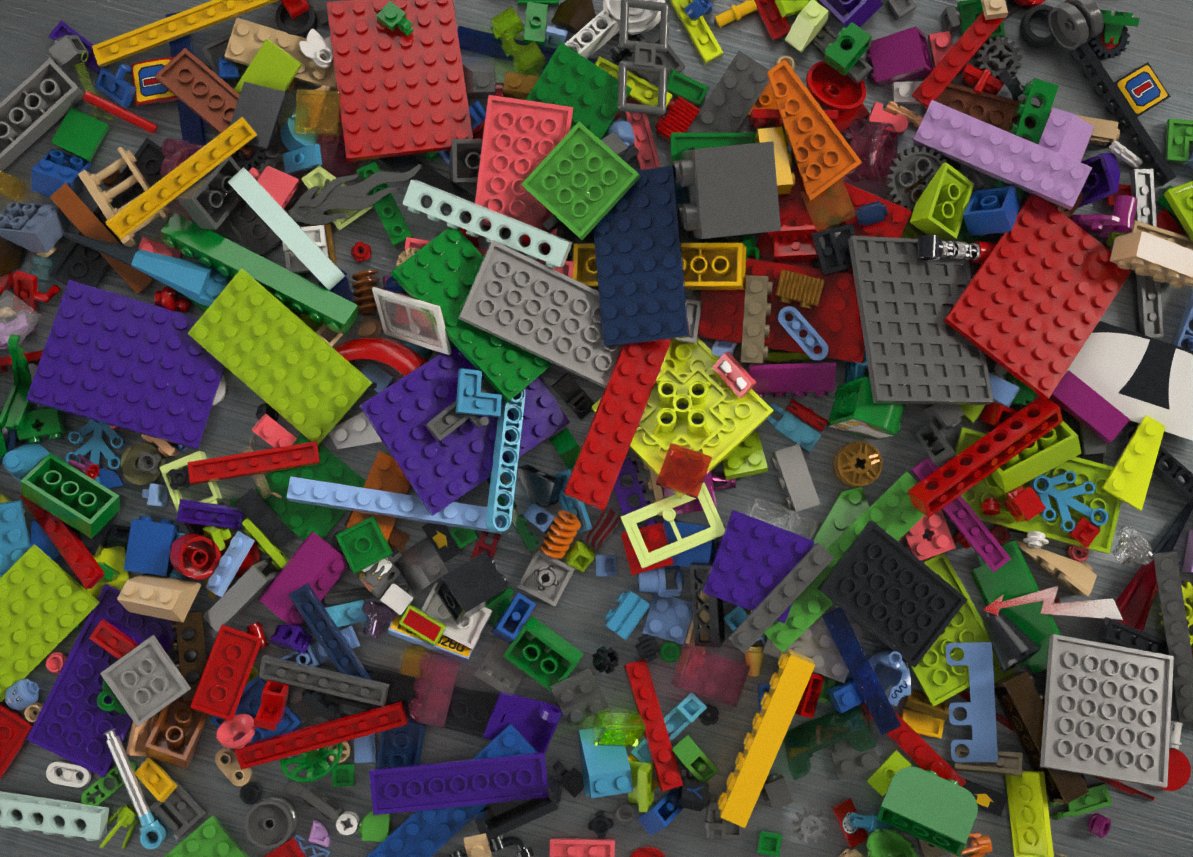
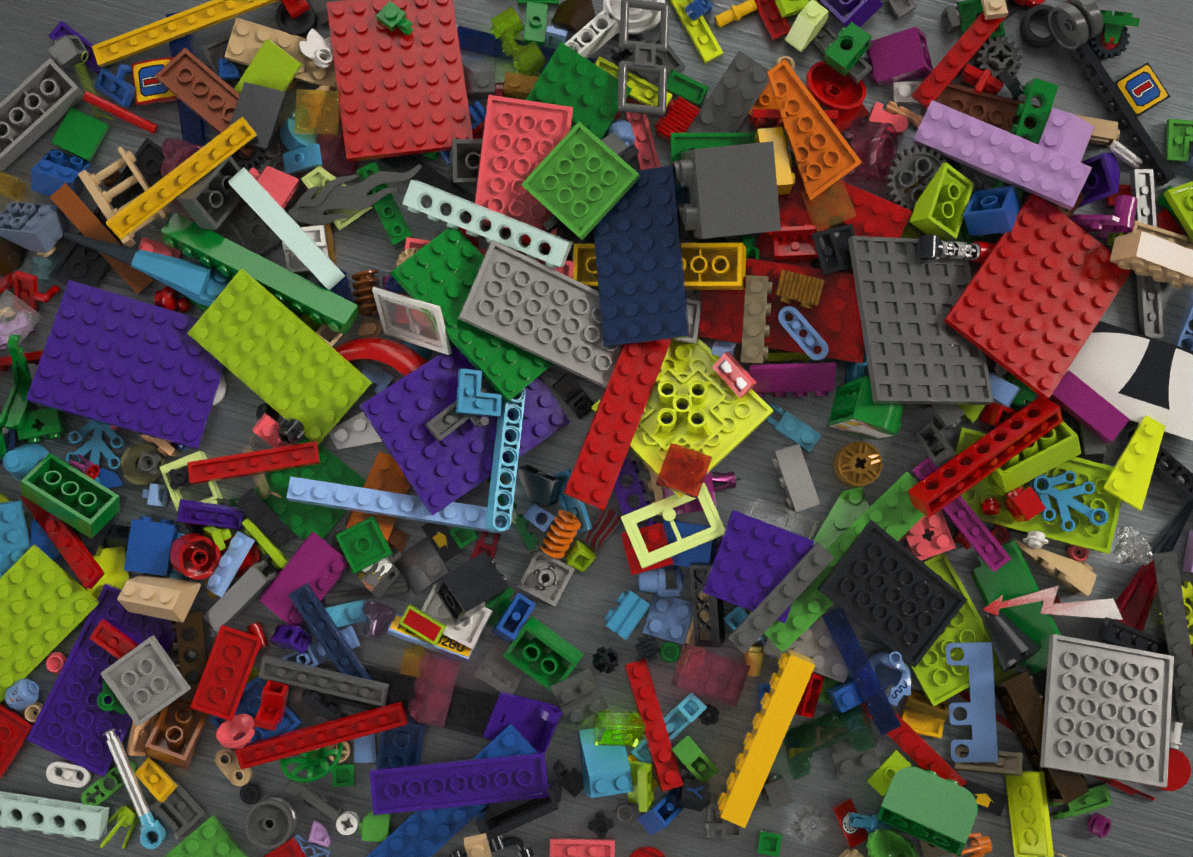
green tile [97,562,120,580] -> none
red plate [351,241,371,262] -> none
white panel [380,583,416,615] -> none
green slope [550,428,581,470] -> none
medium blue plate [596,555,617,577] -> none
lime plate [721,432,768,480] -> none
red pin [785,398,829,432] -> none
dark blue brick [855,200,888,227] -> none
coral plate [928,31,953,68] -> none
red tile [1068,517,1101,548] -> none
none -> black gear [278,418,305,445]

